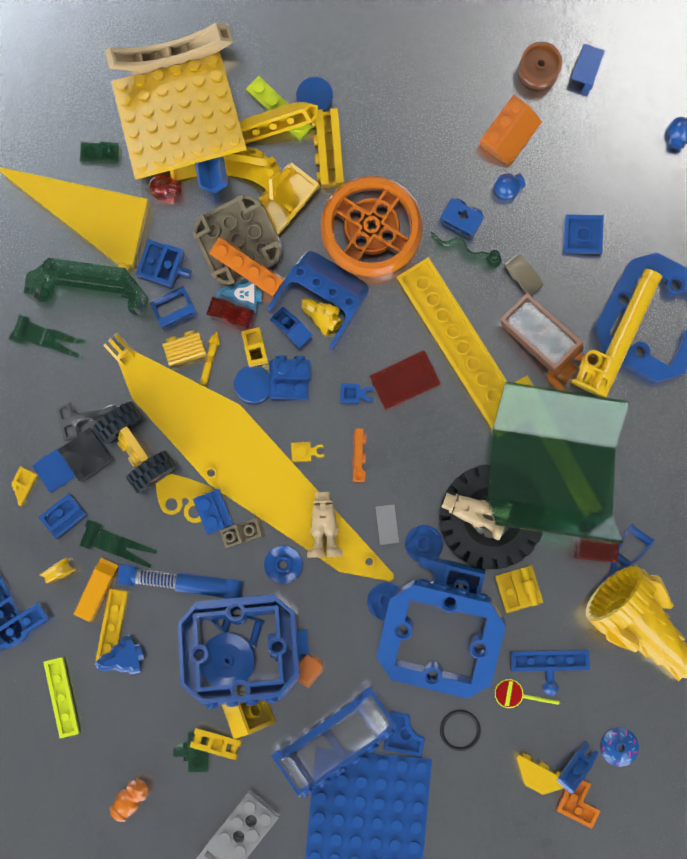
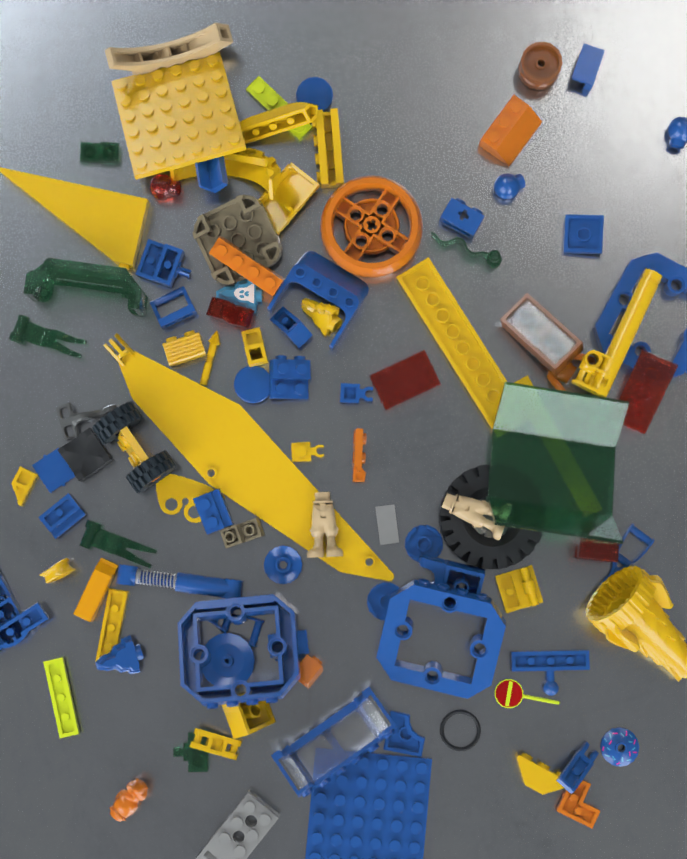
dark tan slope [504,253,544,296] -> none
none -> clear red tile [610,349,678,434]

